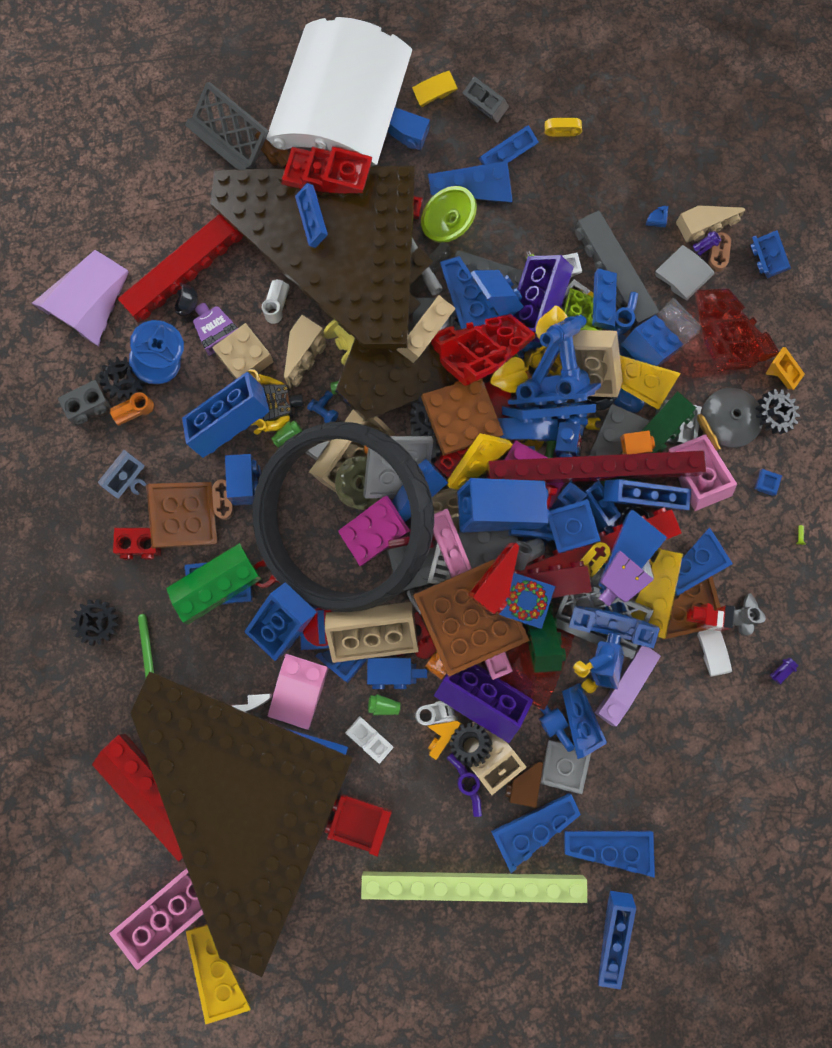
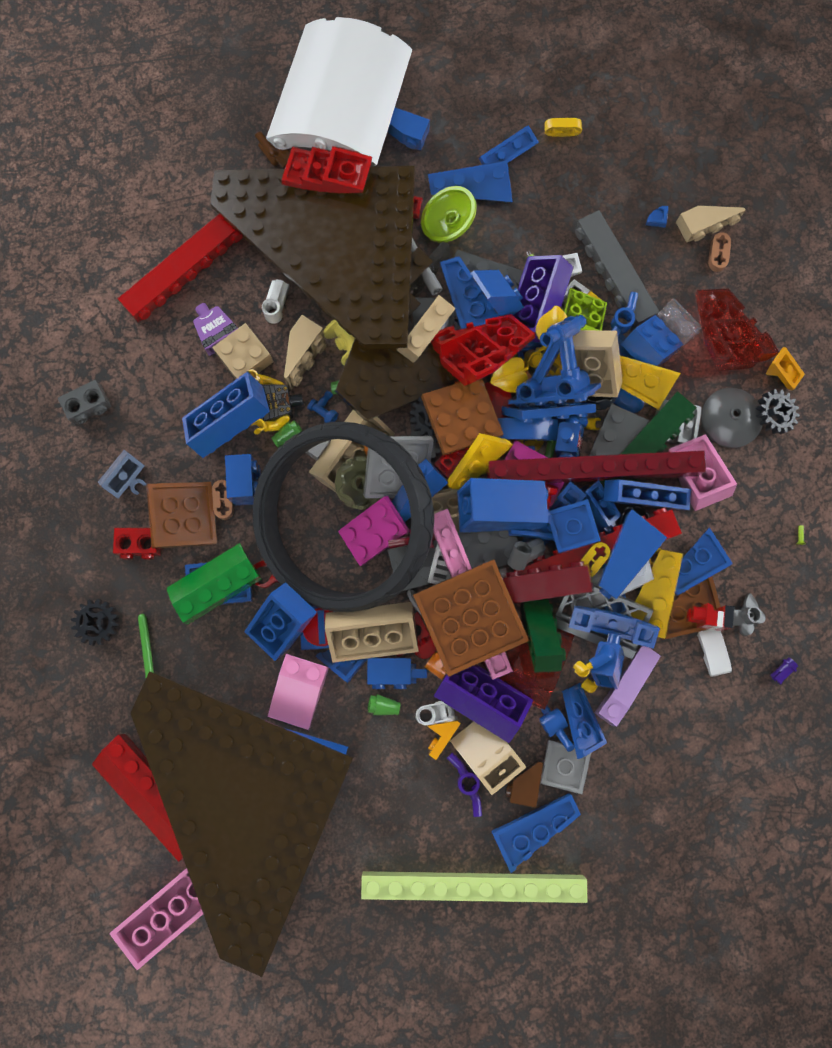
lavender wedge [31,250,129,346] -> none
black gear [99,356,145,401] -> none
orange piece [110,392,154,426] -> none
blue piece [129,320,184,384] -> none
black hair [174,283,198,316] -> none
dark grey fence [185,82,269,170] -> none
yellow wing [186,924,251,1024] -> none
white slope [232,694,272,712] -> none
blue plate [295,183,328,248] -> none
red panel [325,794,392,857] -> none
white slope [345,716,394,764] -> none
yellow slope [412,71,458,107] -> none
black tyre [450,723,493,767] -> none
dark grey brick [462,76,509,123] -> none
red slope [468,543,519,614] -> none
tile [498,573,555,629] -> none
blue wing [564,831,655,878] -> none
blue plate [592,269,617,330] -> none
blue slope [598,891,636,989] -> none
medium lavender torso [599,551,653,607] -> none
orange brick [620,431,655,454] -> none
light grey slope [655,245,714,301] -> none
dark purple pin [693,231,721,256] -> none
pearl gold piece [697,414,721,451] -> none
blue bracket [750,230,791,278] -> none
blue tile [754,469,782,496] -> none

